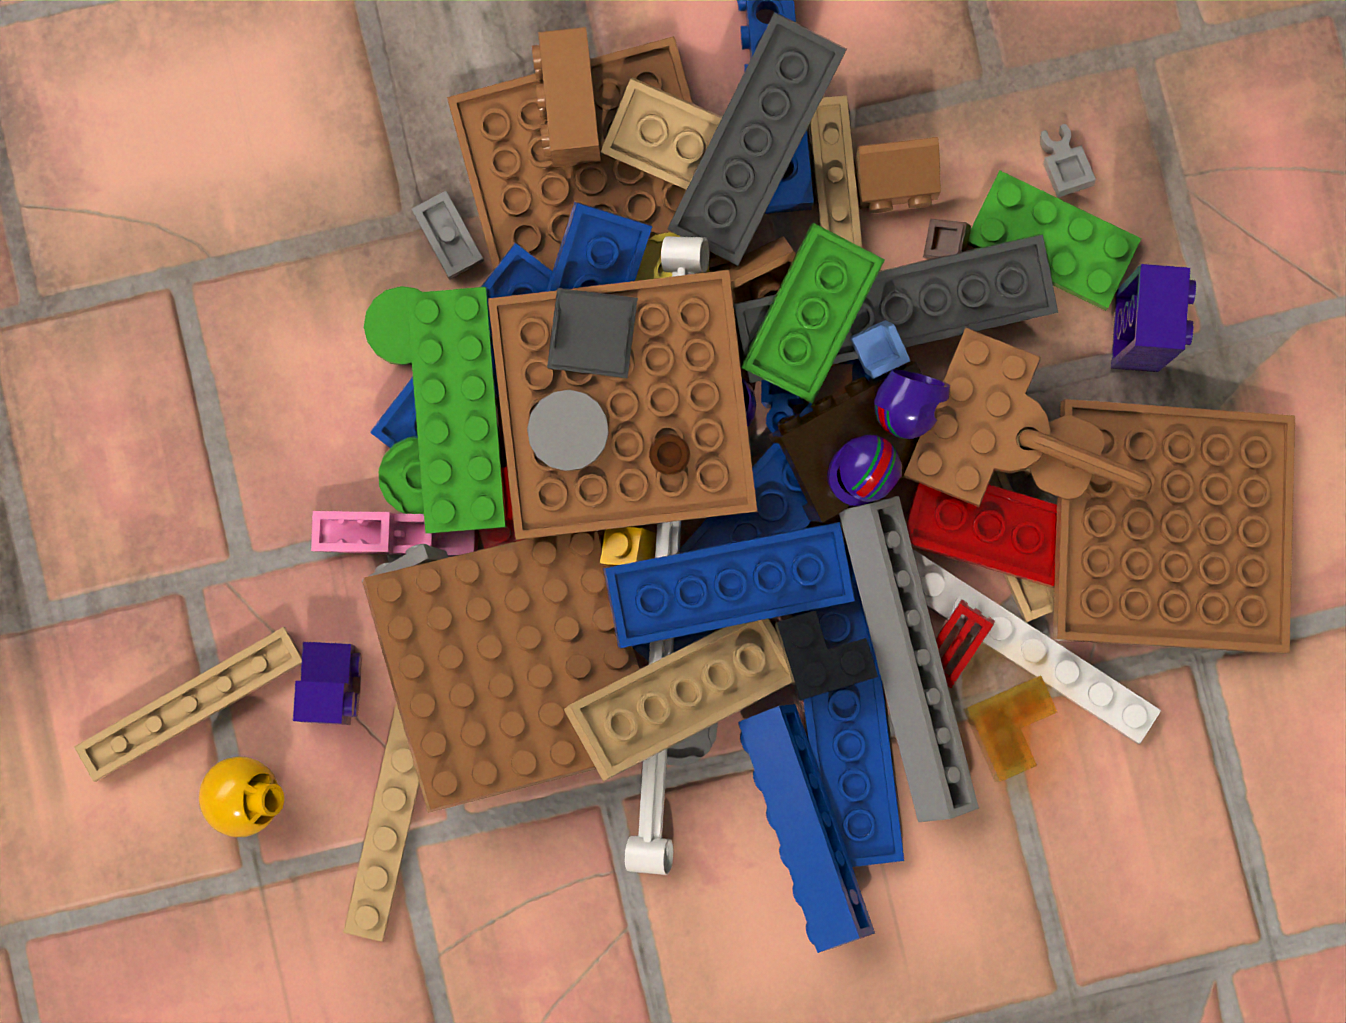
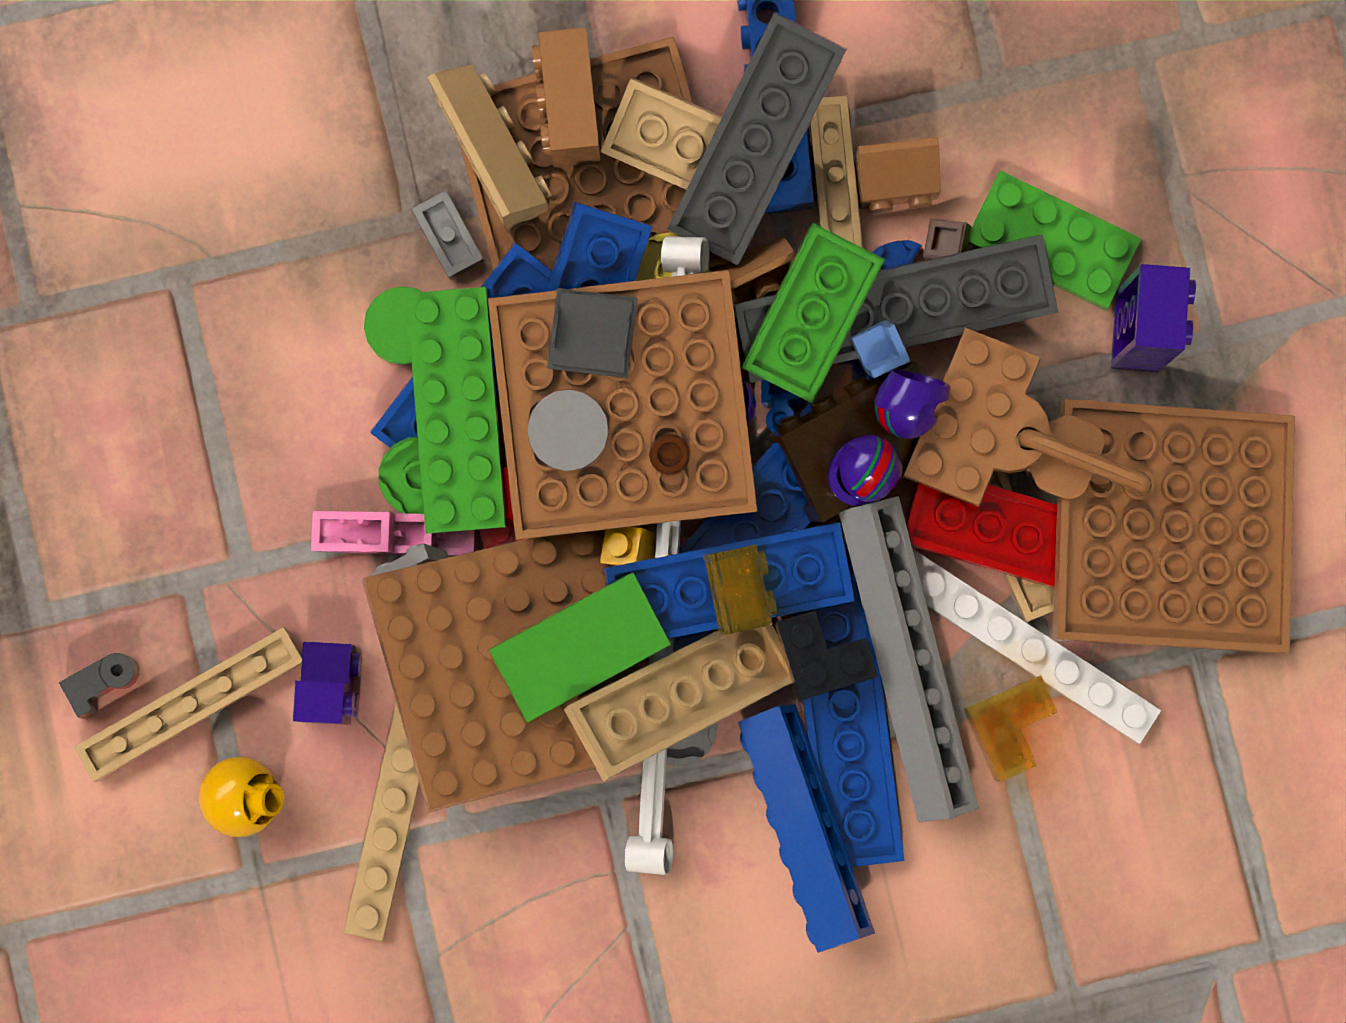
red tile [935,599,995,688] -> none
light grey plate [1040,124,1096,198] -> none
none -> dark grey leg [59,653,139,719]
none -> tan slope [427,64,551,232]
none -> bright green tile [488,572,671,723]
none -> clear yellow brick [703,544,777,635]
none -> blue tile [872,240,922,270]

